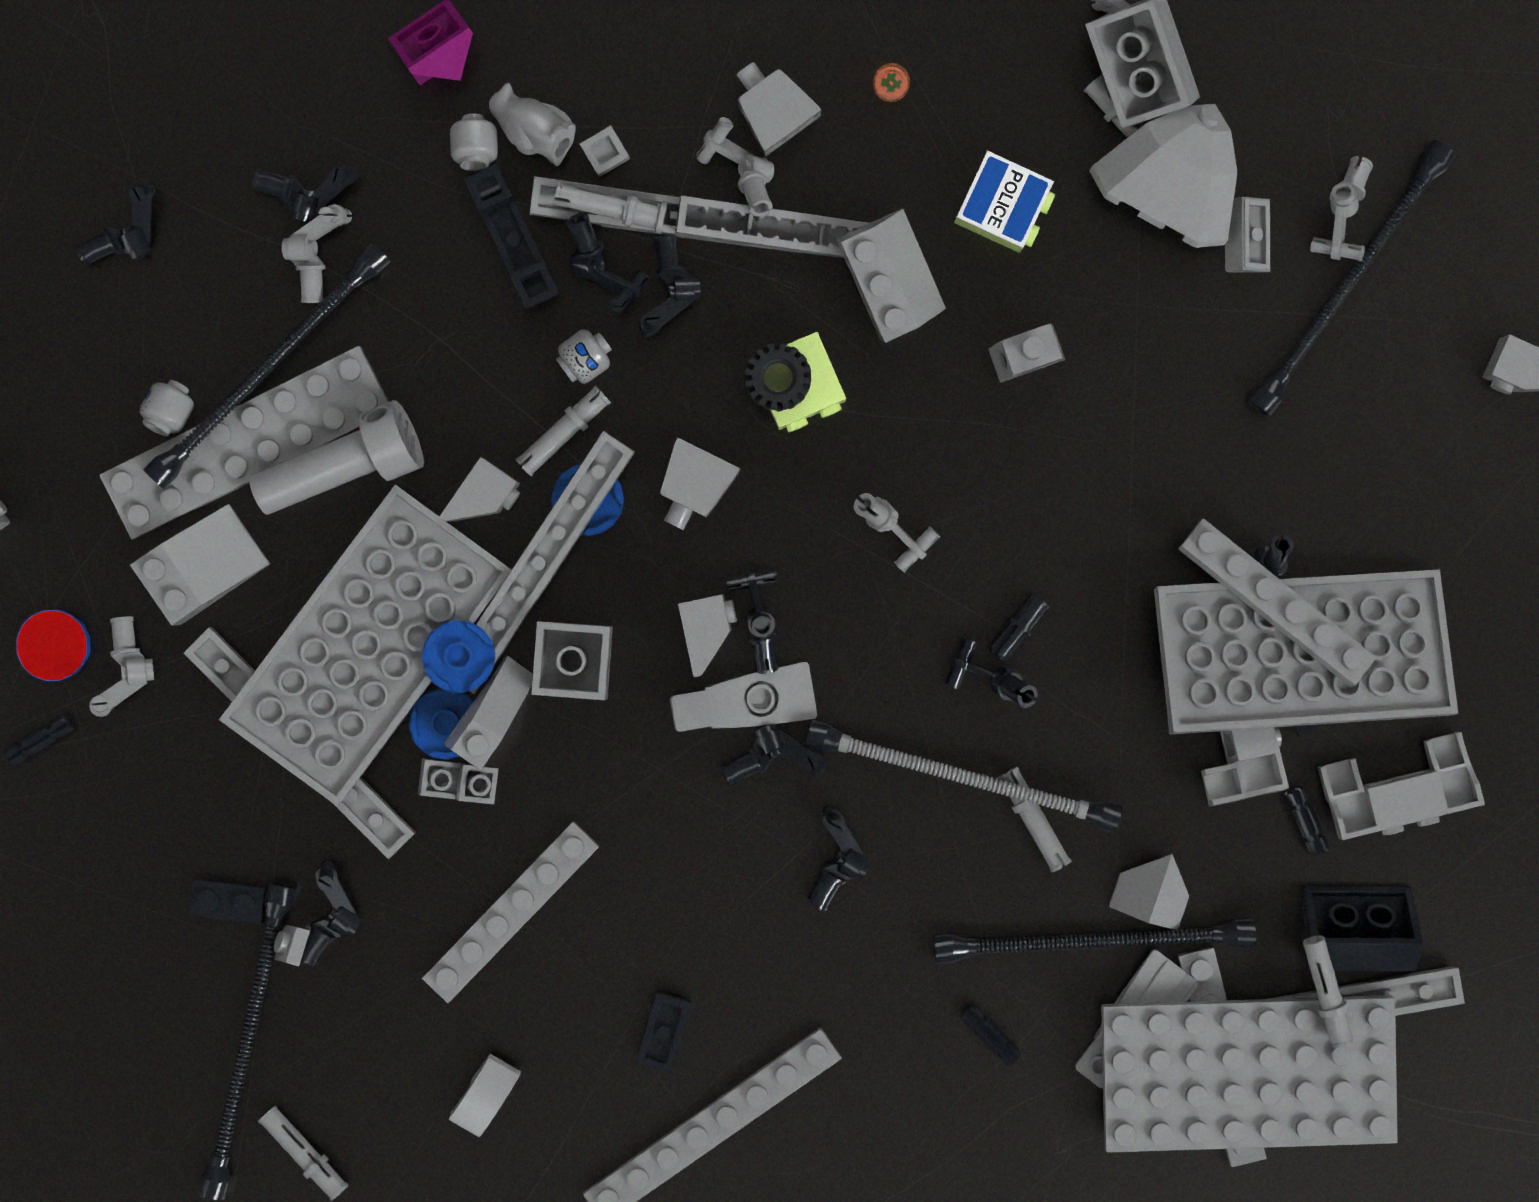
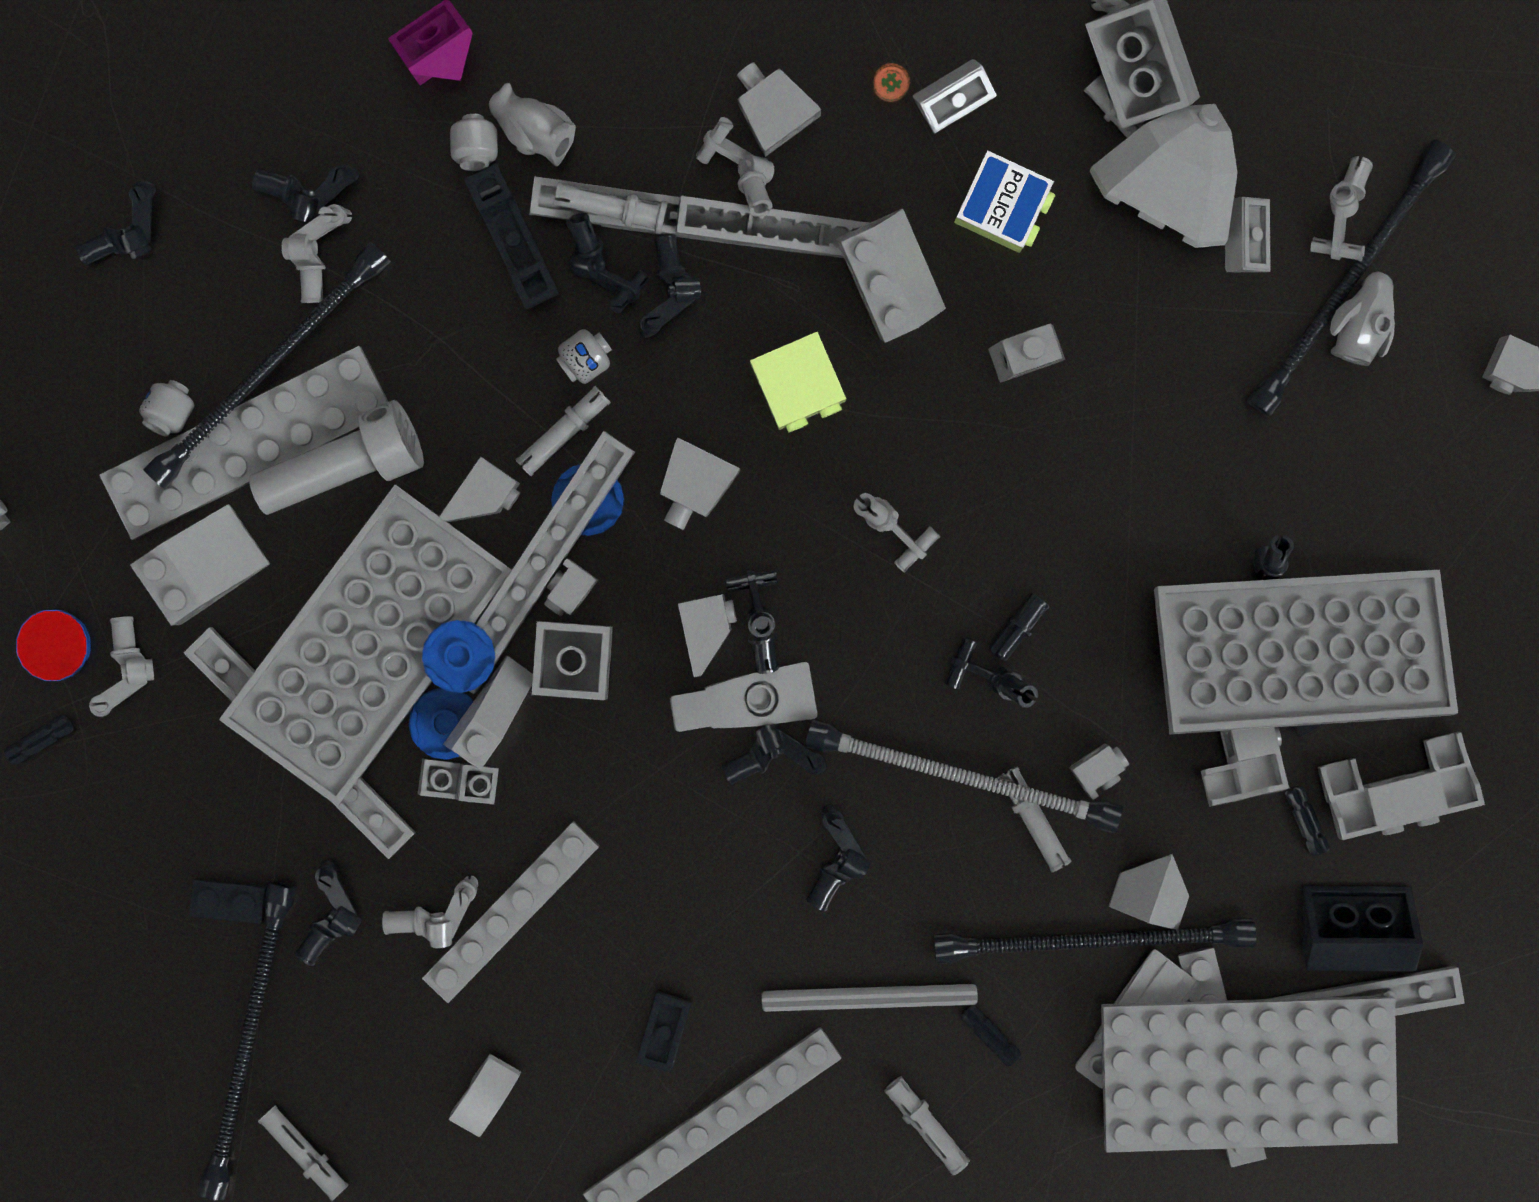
light grey plate [274,924,310,966] -> none
light grey plate [580,125,630,177] -> none
black tyre [745,343,811,412] -> none
light grey plate [1178,518,1377,688] -> none
light grey pin [1303,935,1354,1048] -> none
none -> light grey pin [382,876,478,948]
none -> light grey brick [544,558,598,616]
none -> light grey axle [762,984,978,1012]
none -> light grey pin [884,1076,970,1175]
none -> light grey slope [913,59,997,133]
none -> light grey brick [1069,743,1129,800]
none -> light grey animal [1330,271,1395,366]

